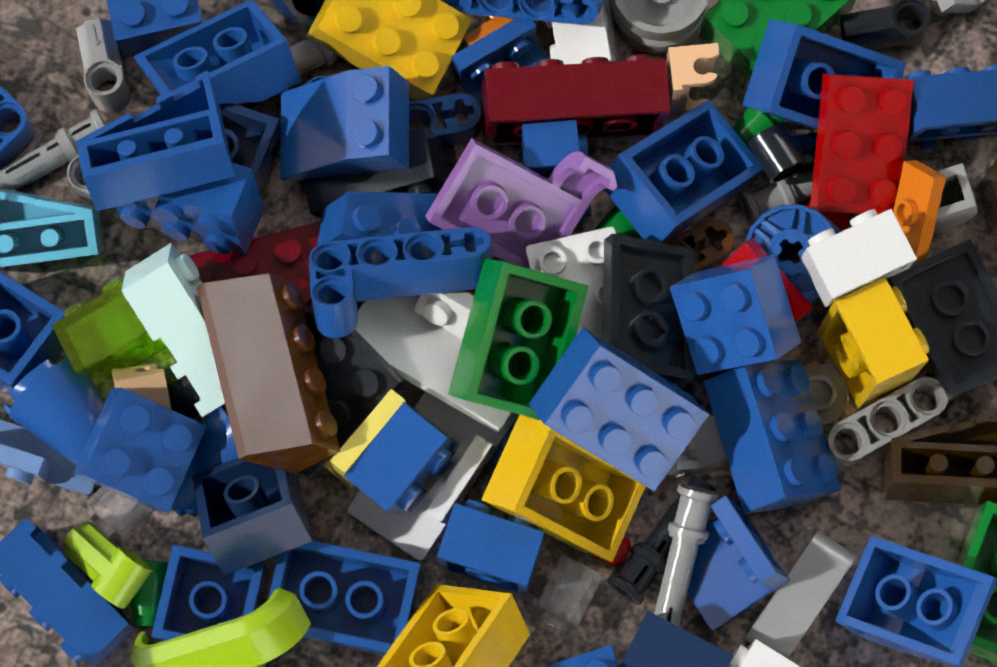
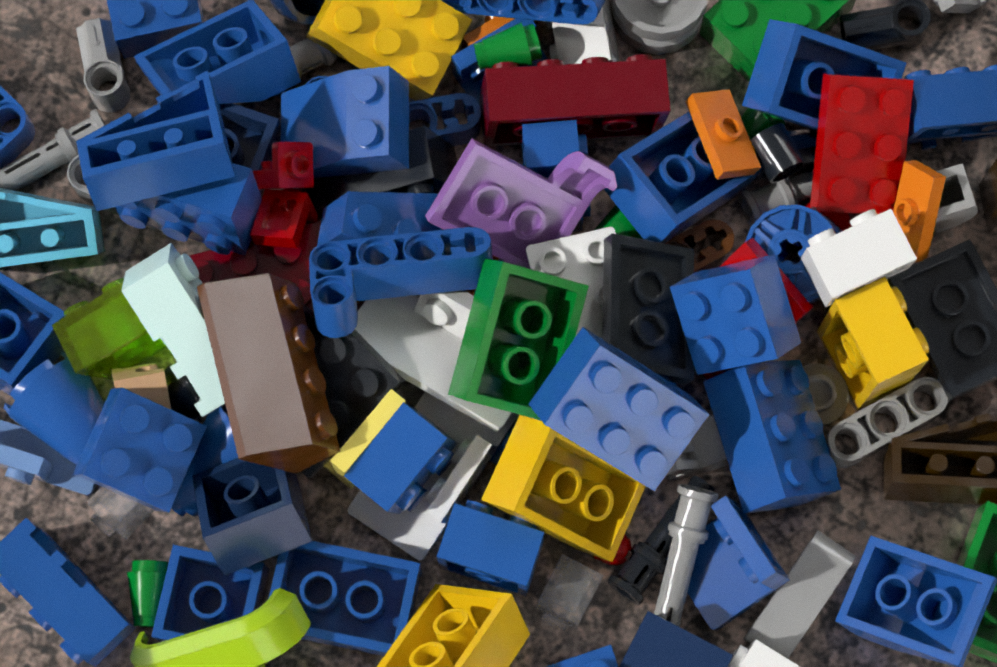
lime piece [63,521,153,609] -> none
light nougat hinge [666,43,719,118] -> none
none -> red bracket [250,188,318,249]
none -> red bracket [253,142,314,189]
none -> green cone [473,22,542,70]
none -> orange plate [685,89,761,180]

